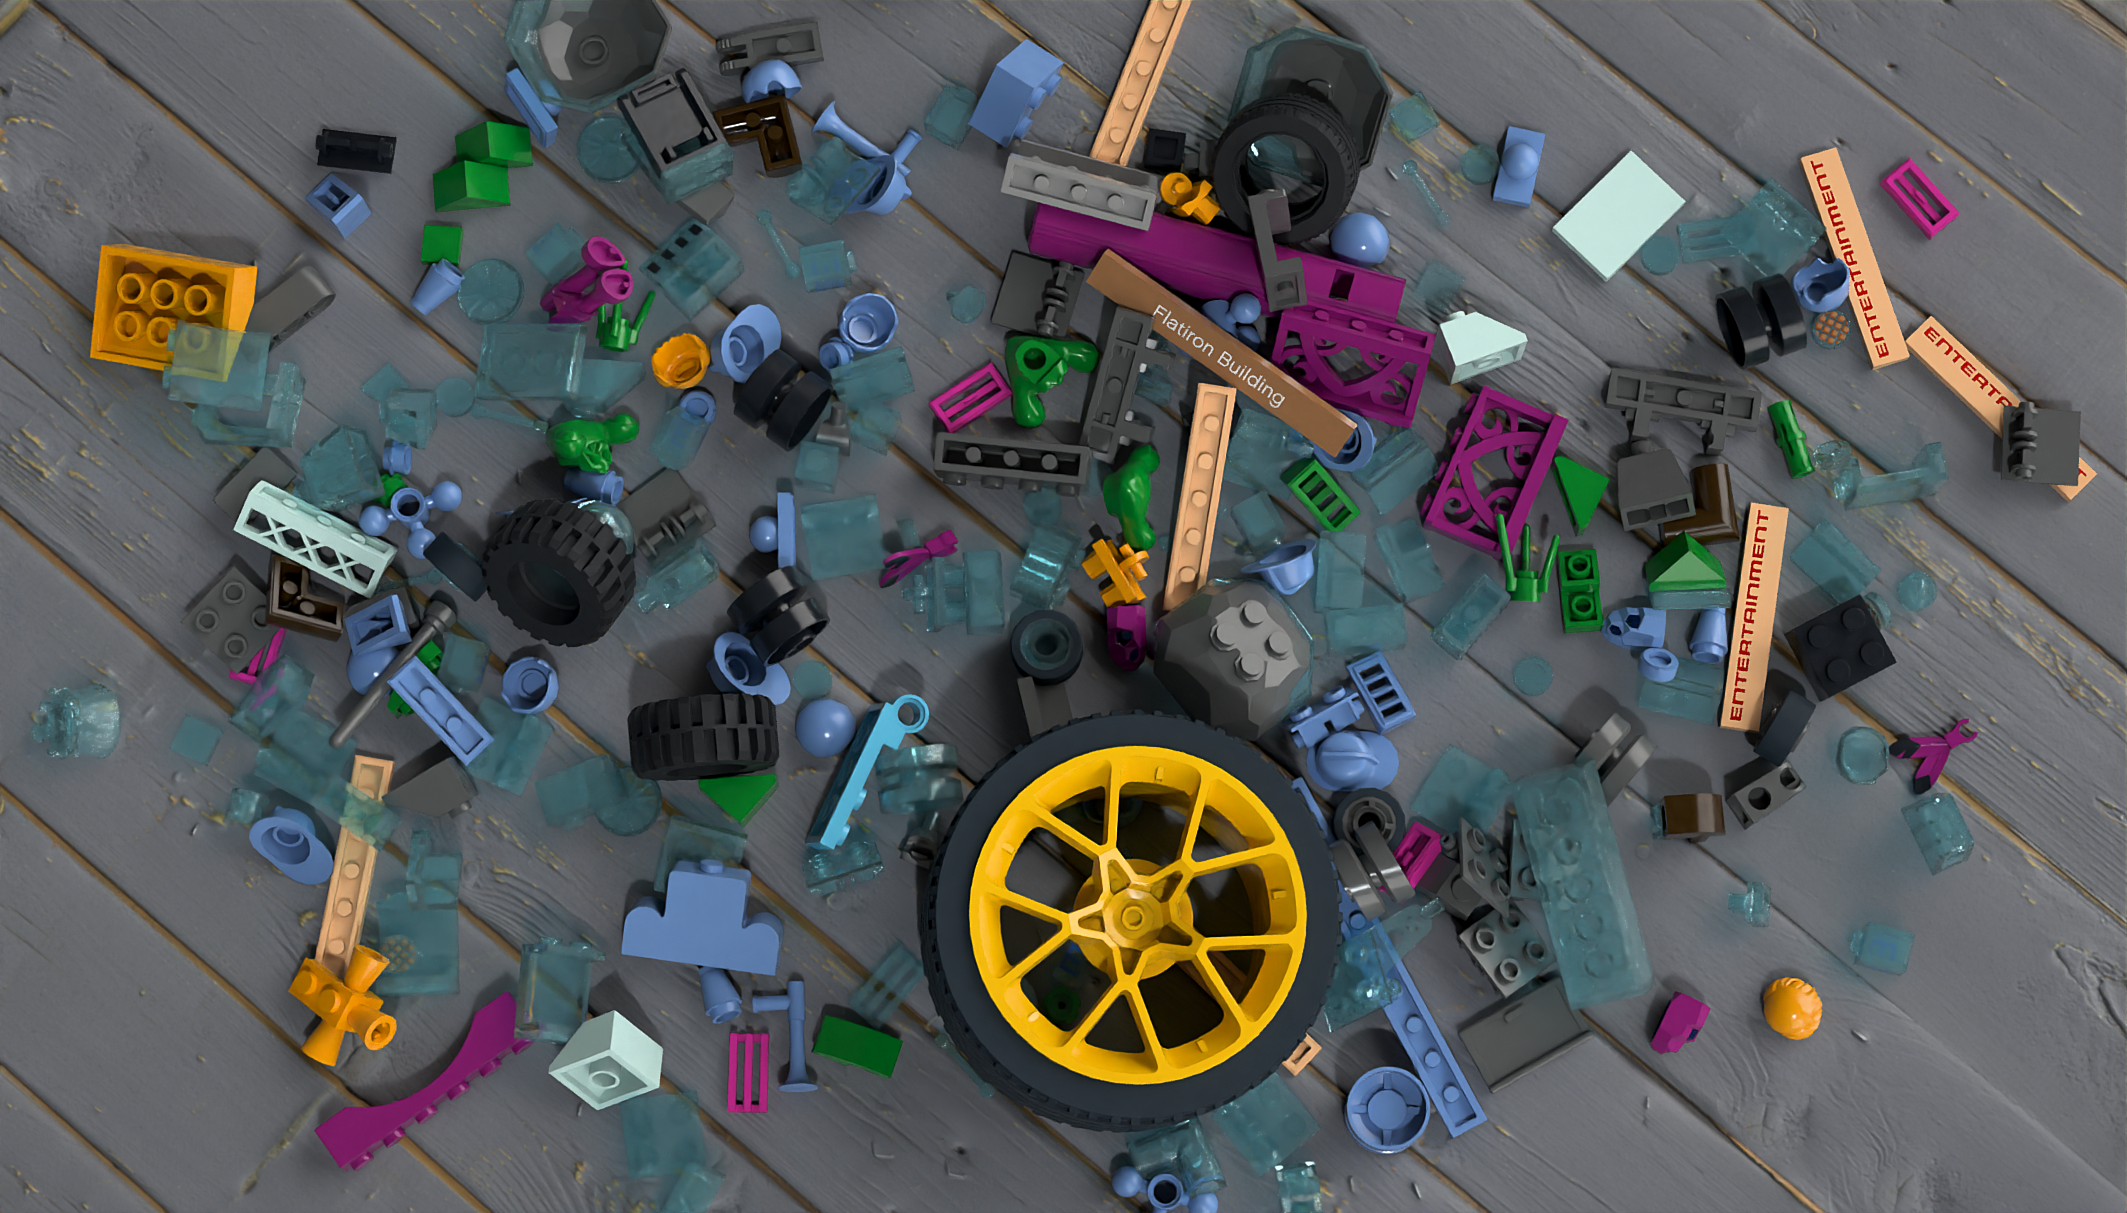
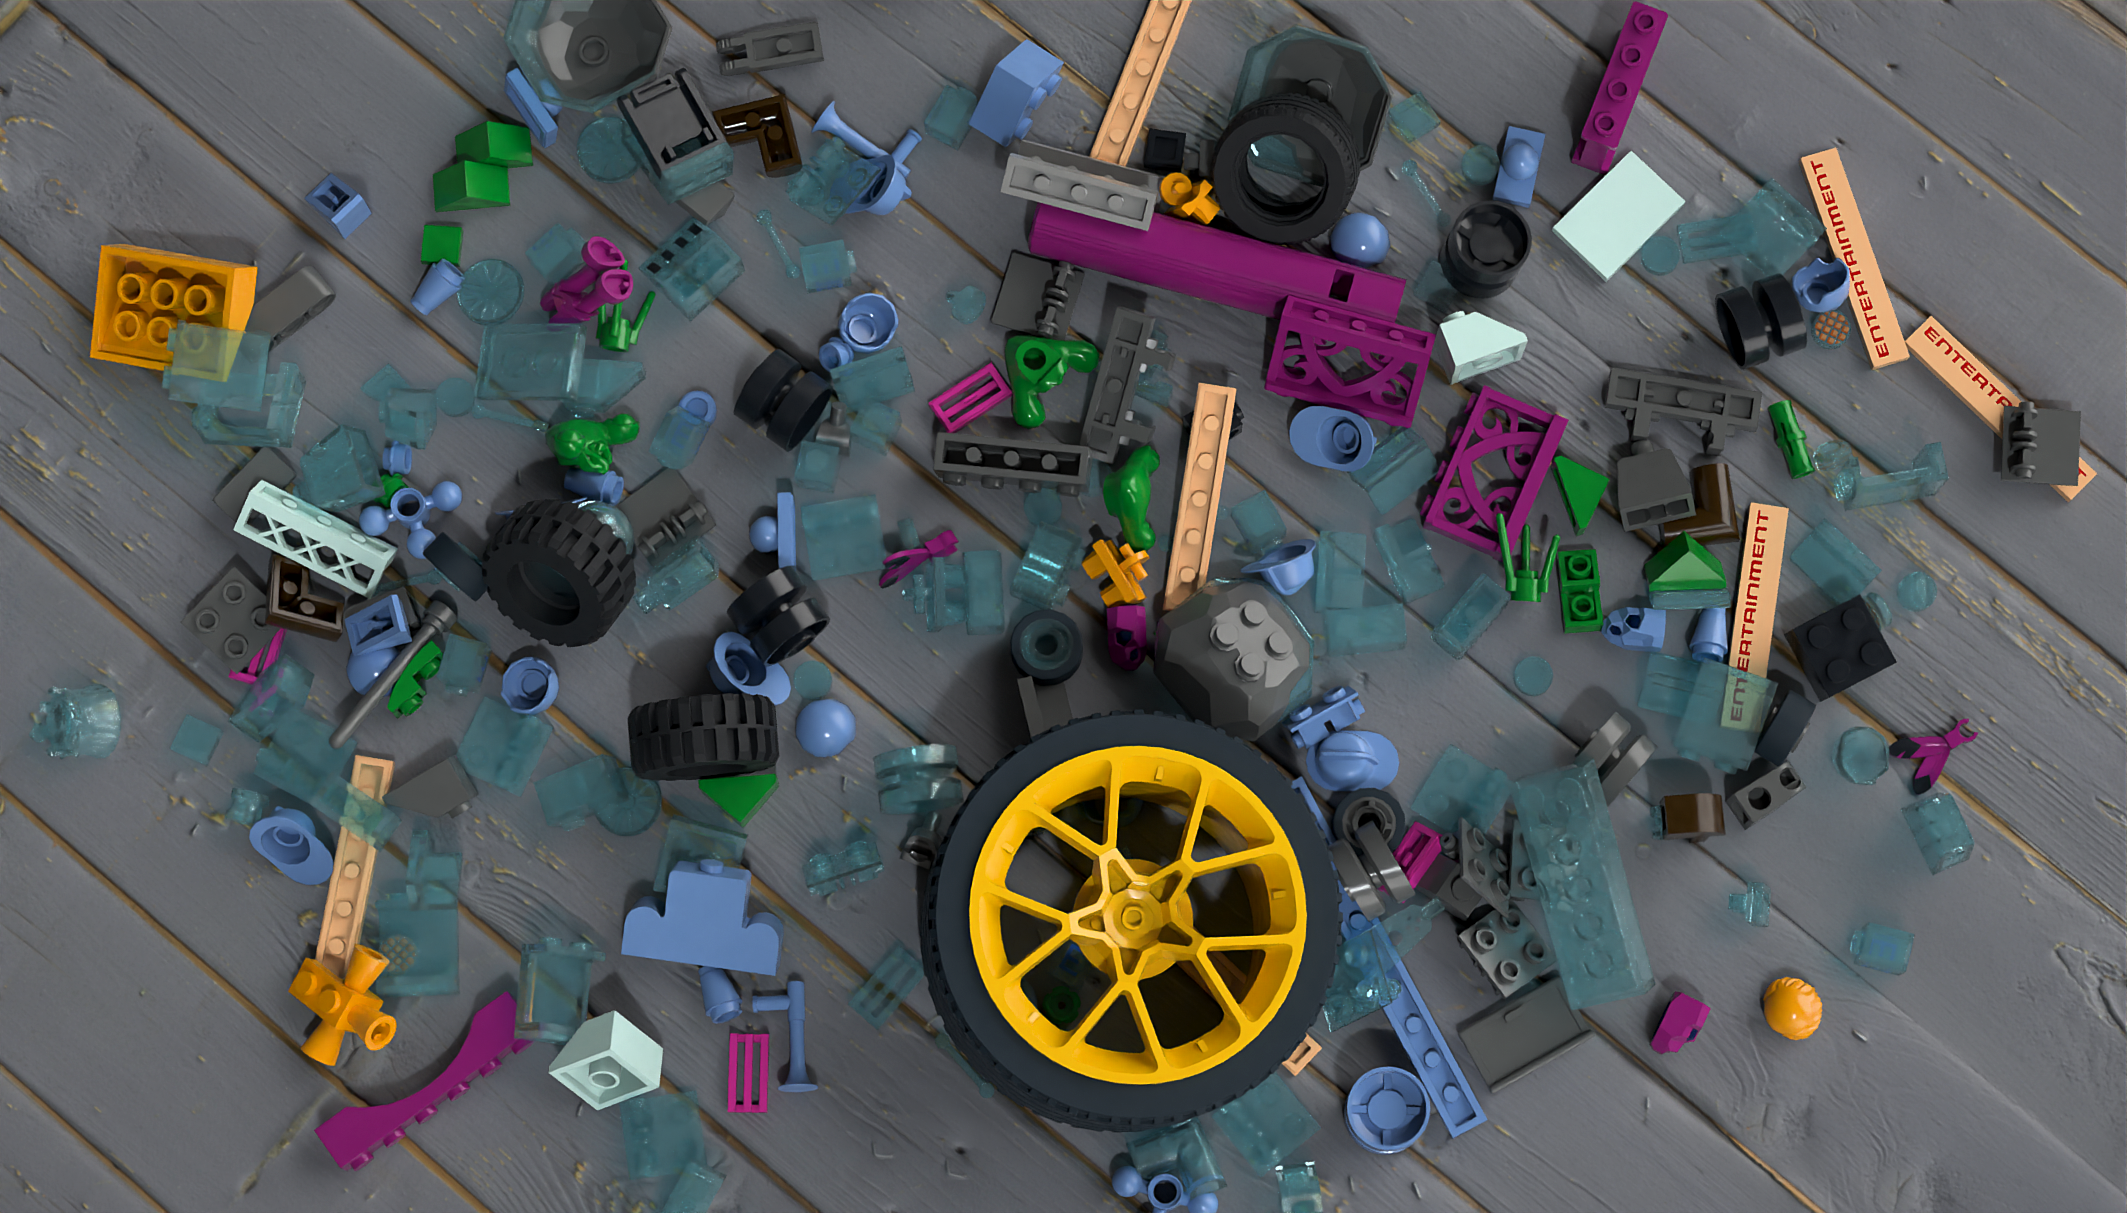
black hinge [315,129,397,174] -> none
medium blue tile [386,655,495,766] -> none
light orange hair [651,332,711,389] -> none
medium blue piece [708,304,782,384] -> none
medium blue hair [741,59,803,103] -> none
medium azure hinge [804,694,929,850] -> none
green slope [811,1015,903,1079] -> none
medium nougat tile [1086,249,1358,457] -> none
medium blue piece [1178,293,1261,357] -> none
clear light blue hinge [1222,407,1314,500] -> none
dark grey panel [1248,189,1308,312] -> none
green slope [1280,453,1362,538] -> none
medium blue slope [1346,651,1417,736] -> none
medium blue tile [1638,648,1679,682] -> none
dark pink tile [1879,158,1960,240] -> none
none -> black wheel [1440,201,1532,299]
none -> magenta fence [1571,1,1668,176]
none -> clear light blue panel [1671,656,1778,775]

